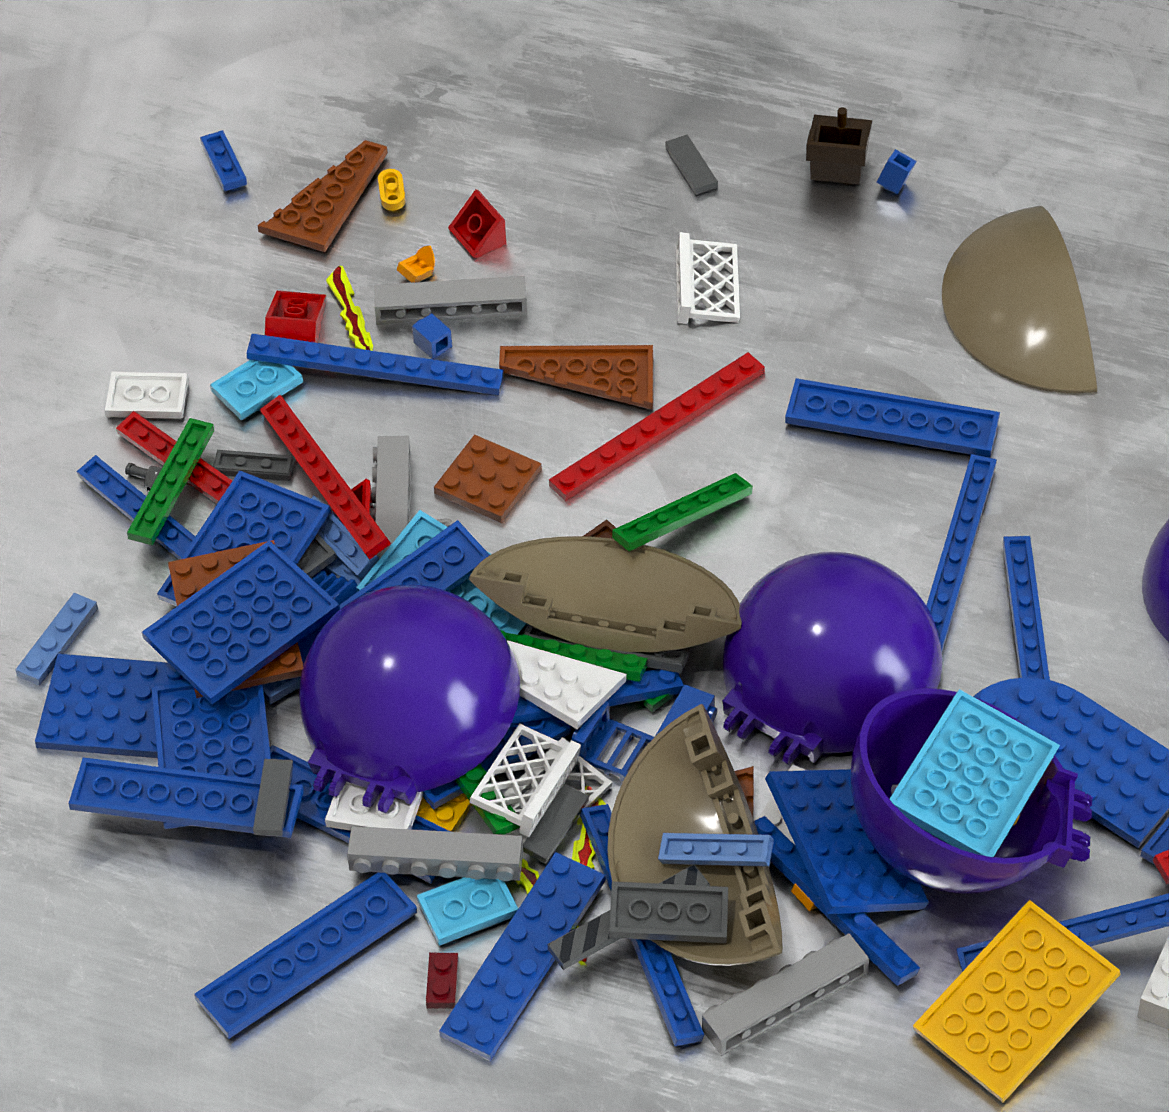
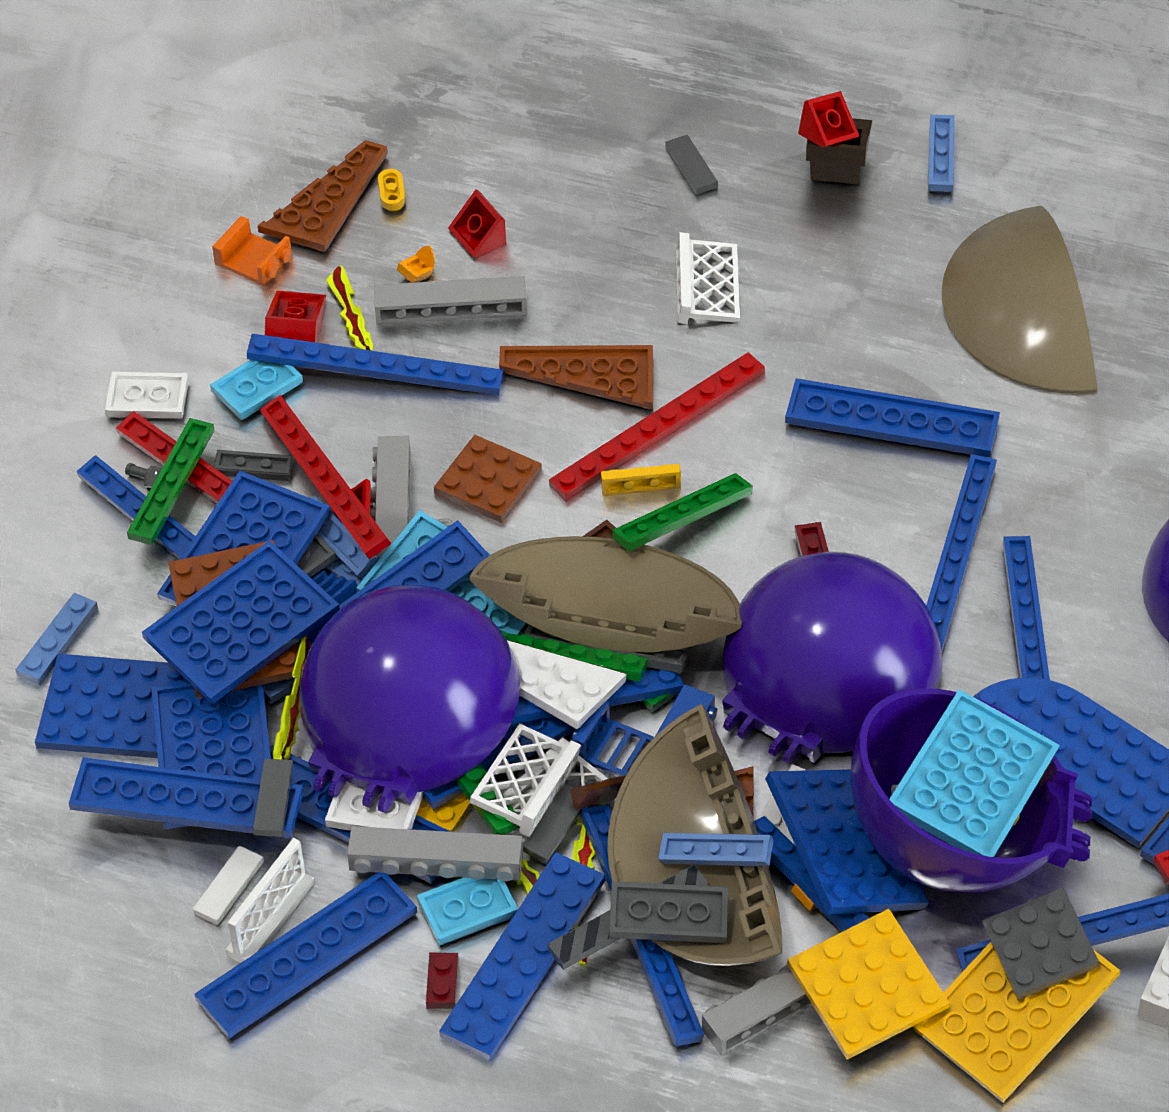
blue plate [200,130,247,192] -> none
blue brick [412,313,452,359] -> none
blue brick [876,149,917,195] -> none
none -> white tile [193,846,264,926]
none -> orange panel [212,216,292,286]
none -> white fence [225,838,315,963]
none -> neon yellow sword [273,636,310,760]
none -> reddish brown slope [570,775,626,810]
none -> yellow plate [601,464,681,496]
none -> yellow plate [787,909,950,1060]
none -> dark red plate [795,522,829,556]
none -> red slope [798,91,859,148]
none -> medium blue plate [928,114,954,192]
none -> dark grey plate [982,887,1100,1000]

